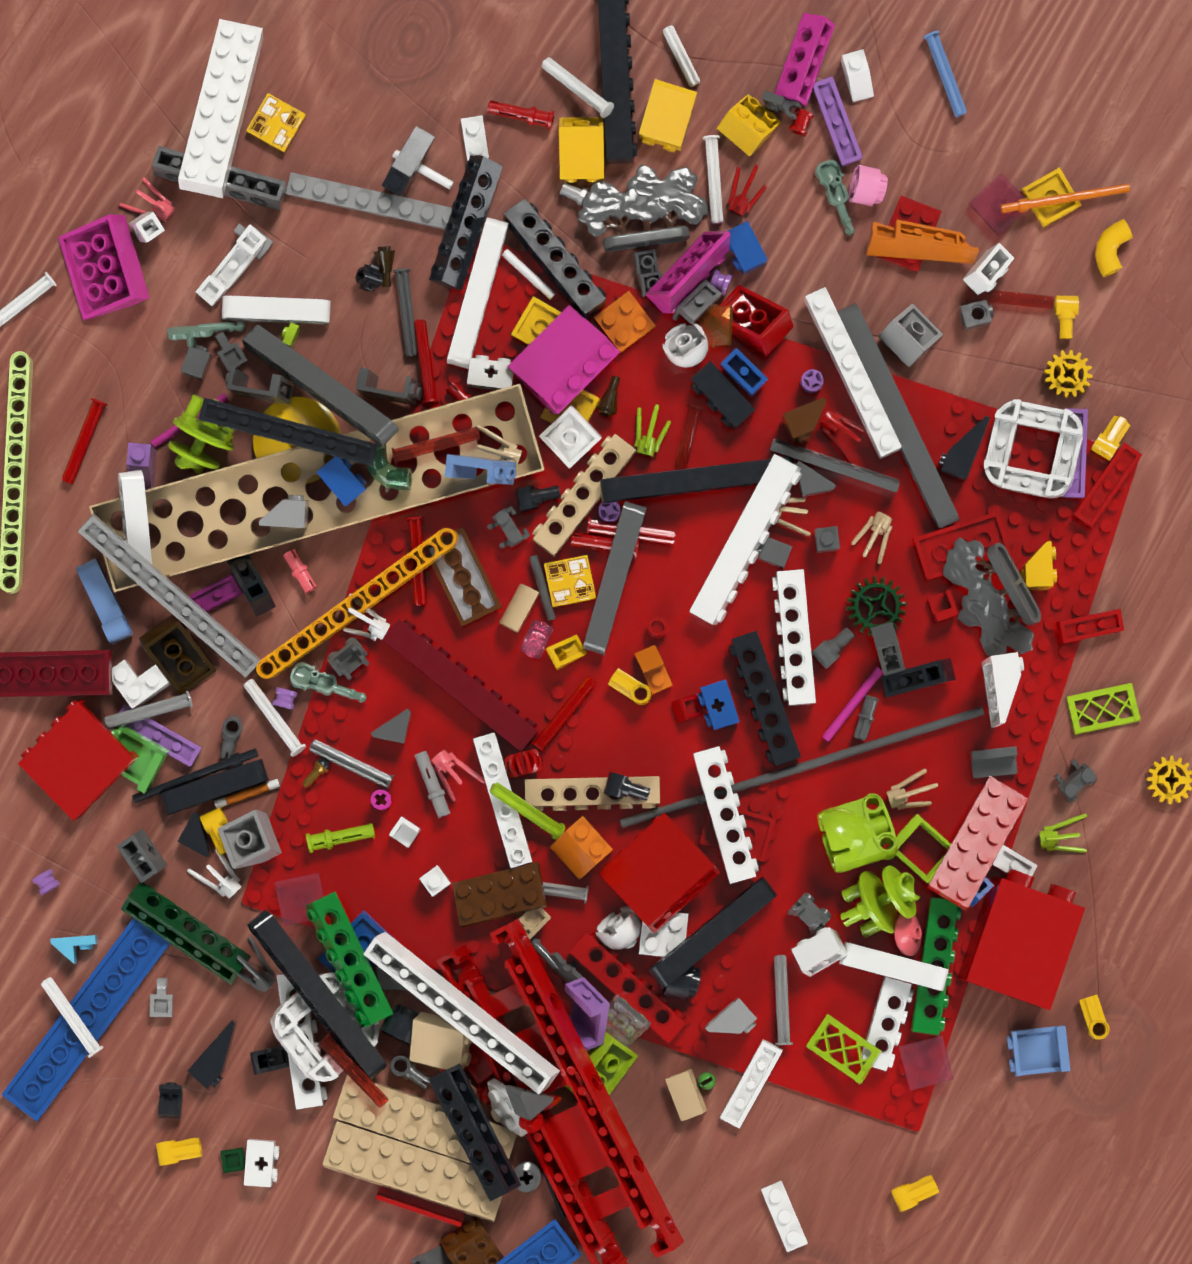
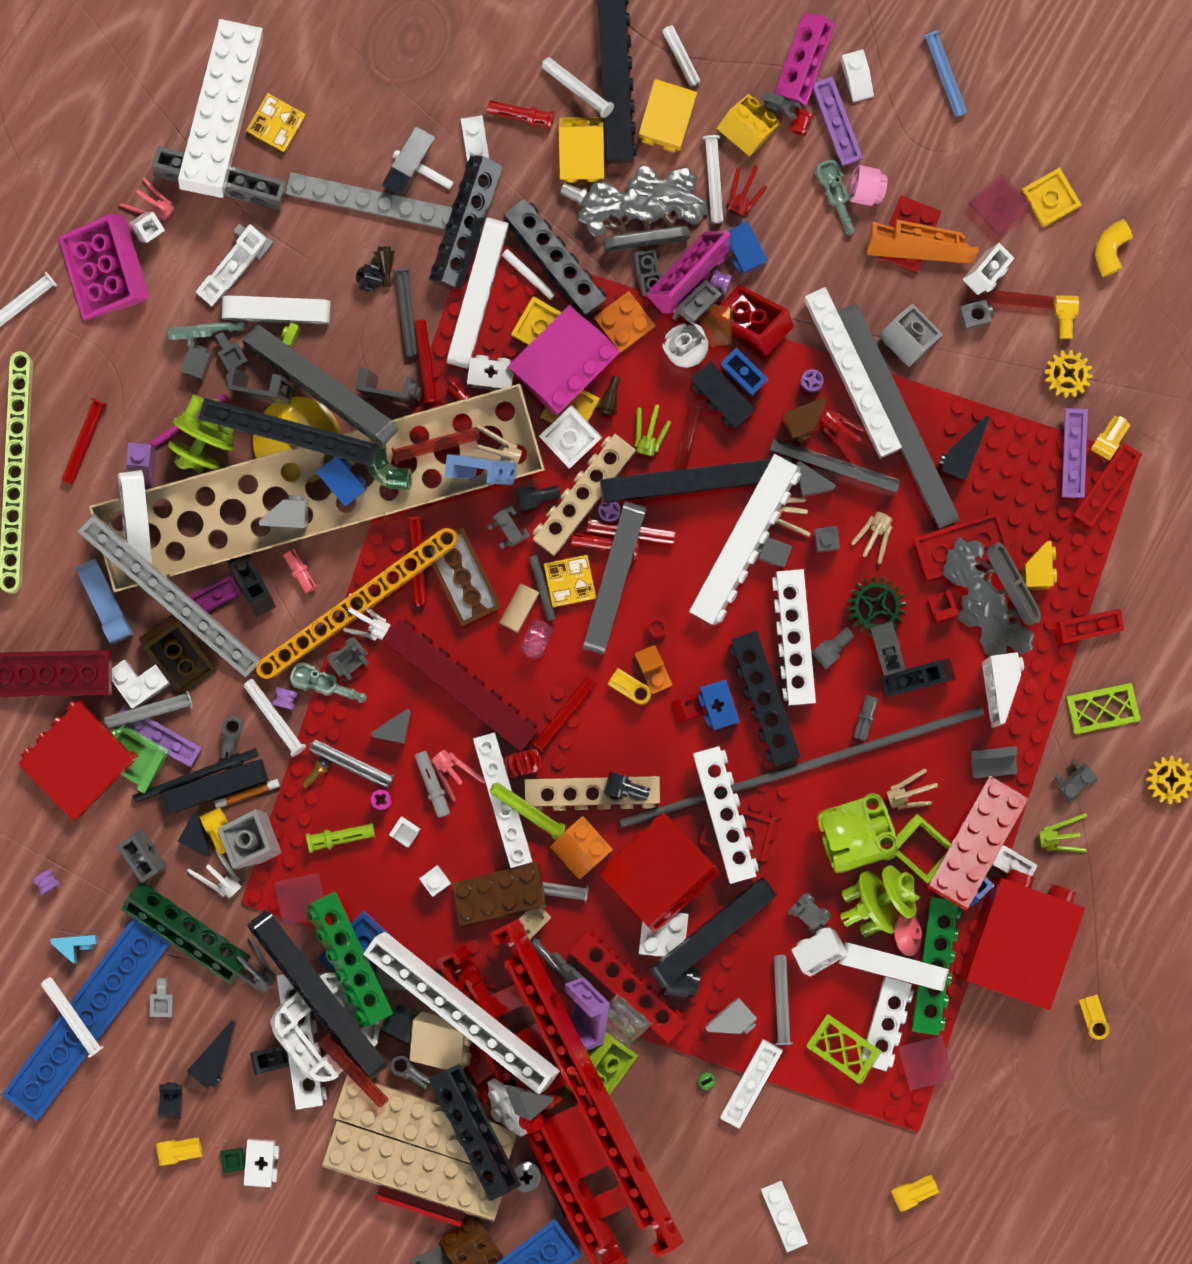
yellow slope [546,634,587,670] -> none
white cylinder [596,906,641,949] -> none
tan hinge [665,1068,708,1122] -> none
dark pink bar [822,667,883,742] -> none
white plate [984,399,1084,498] -> none
orange bar [1000,184,1130,213] -> none
medium blue panel [1006,1025,1071,1076] -> none

